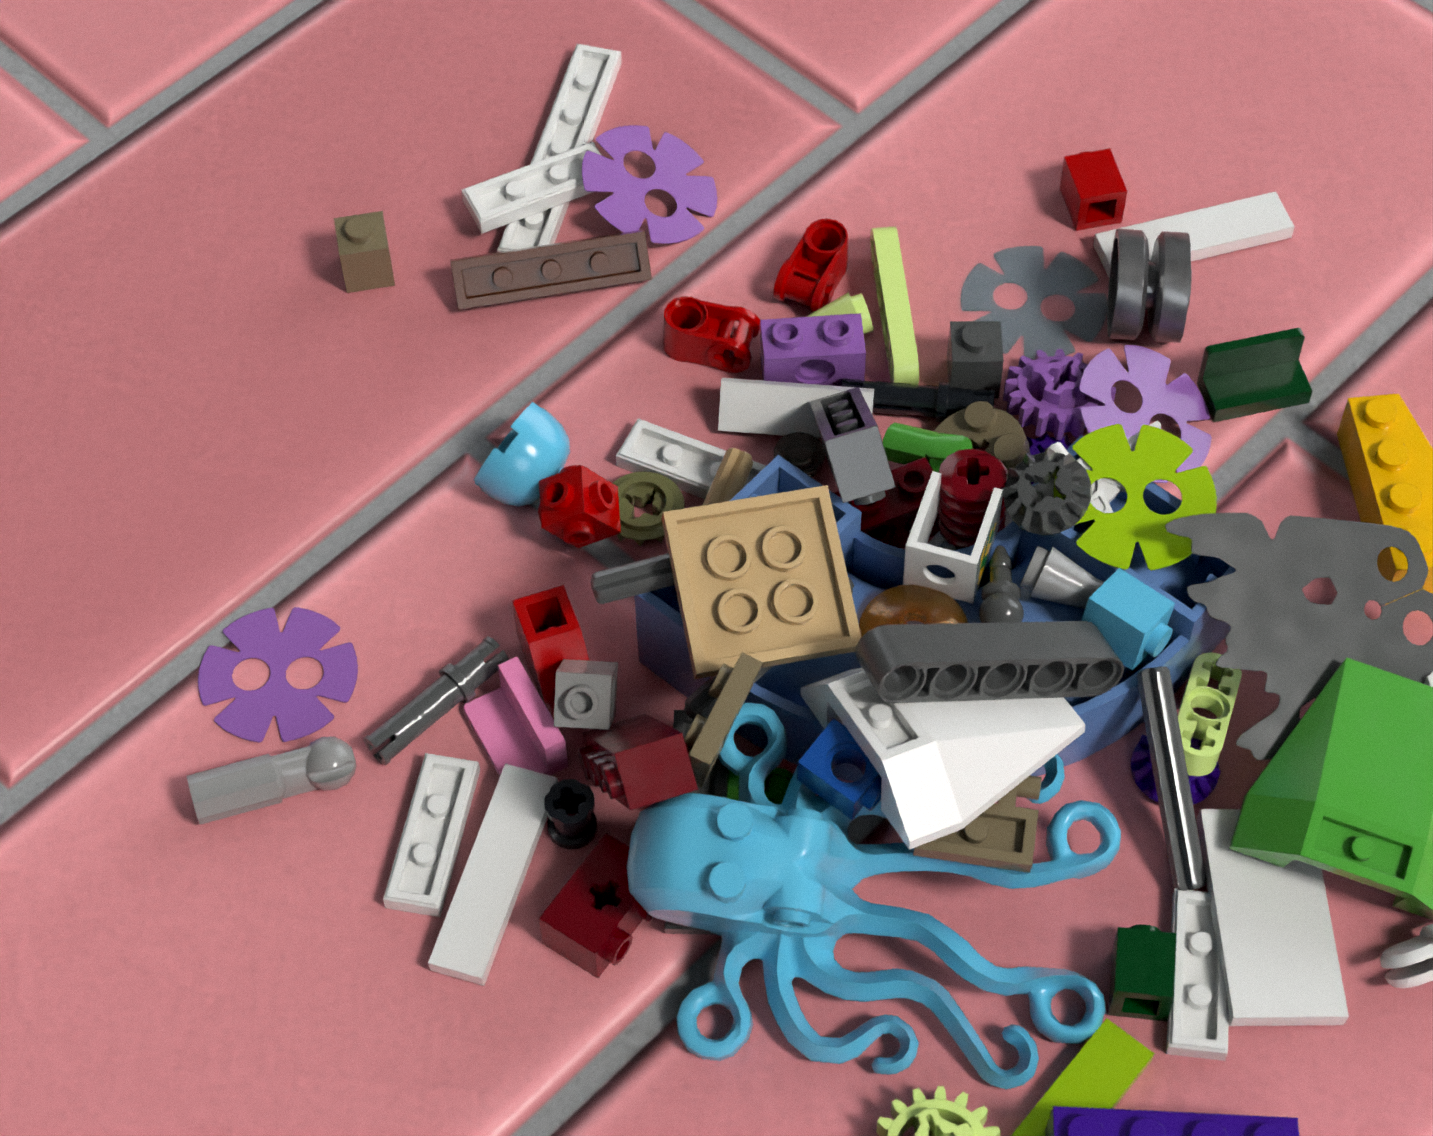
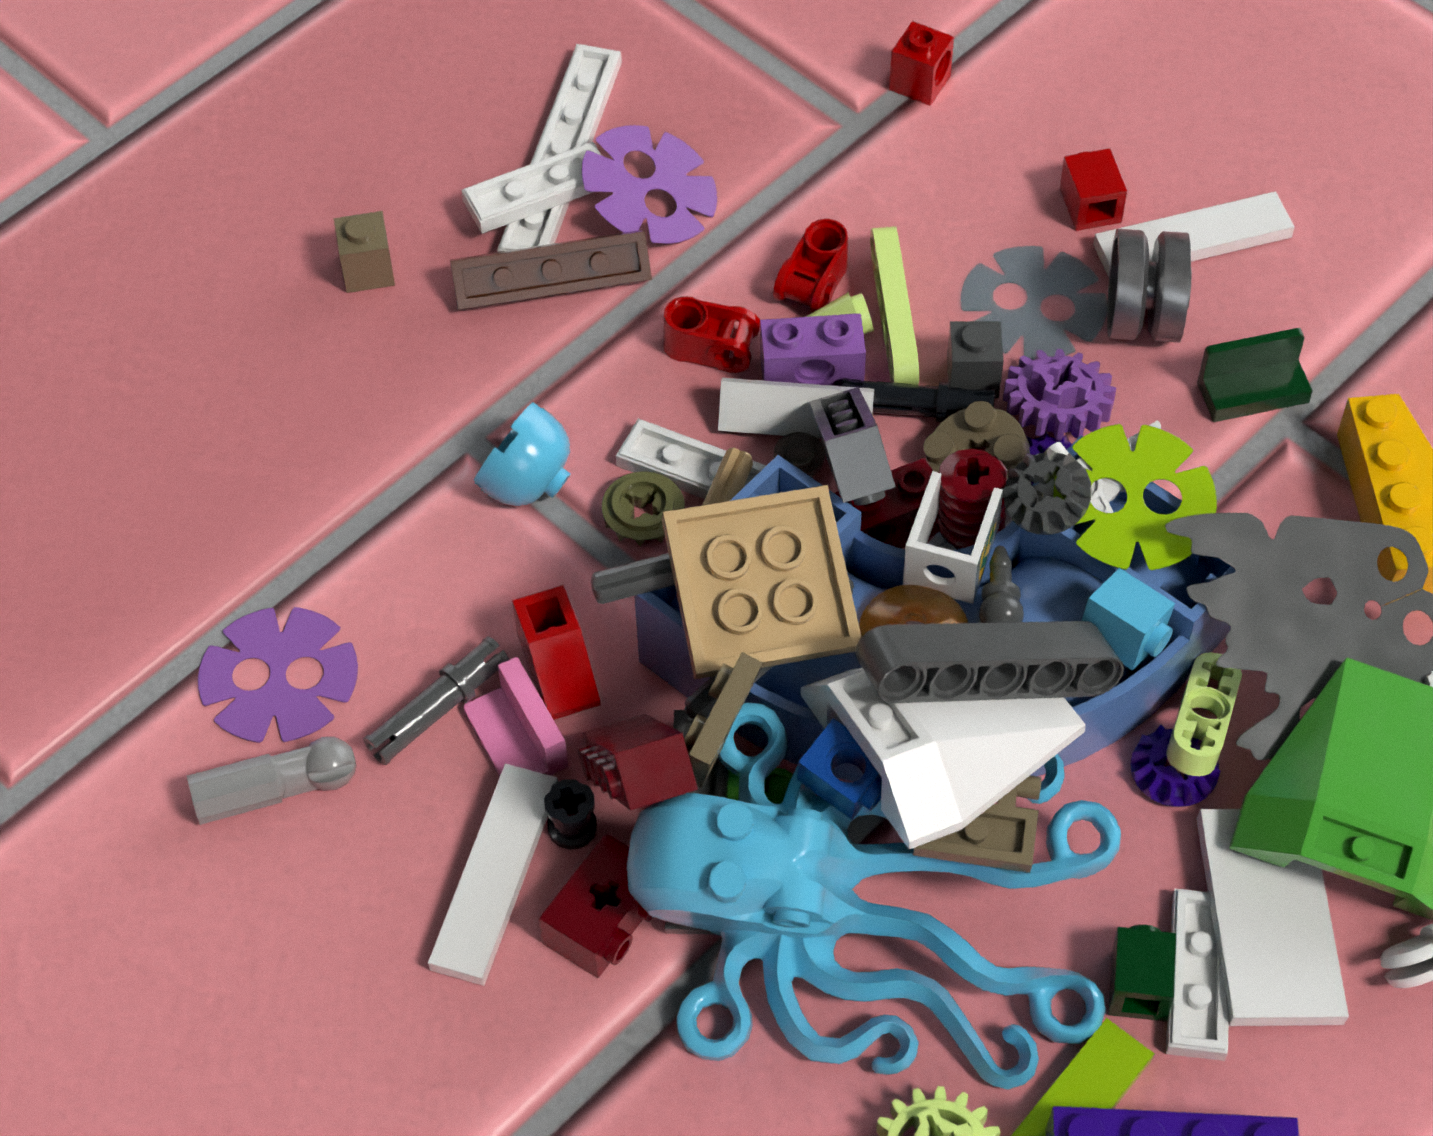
white tile [383,753,480,917] -> none
red brick [538,465,621,548] -> none
light grey brick [554,659,618,730] -> none
bright green bar [882,422,973,473] -> none
light grey cone [1019,546,1104,609] -> none
medium lavender piece [1079,345,1212,483] -> none
dark grey axle [1137,666,1206,891] -> none
none -> red brick [889,21,954,106]

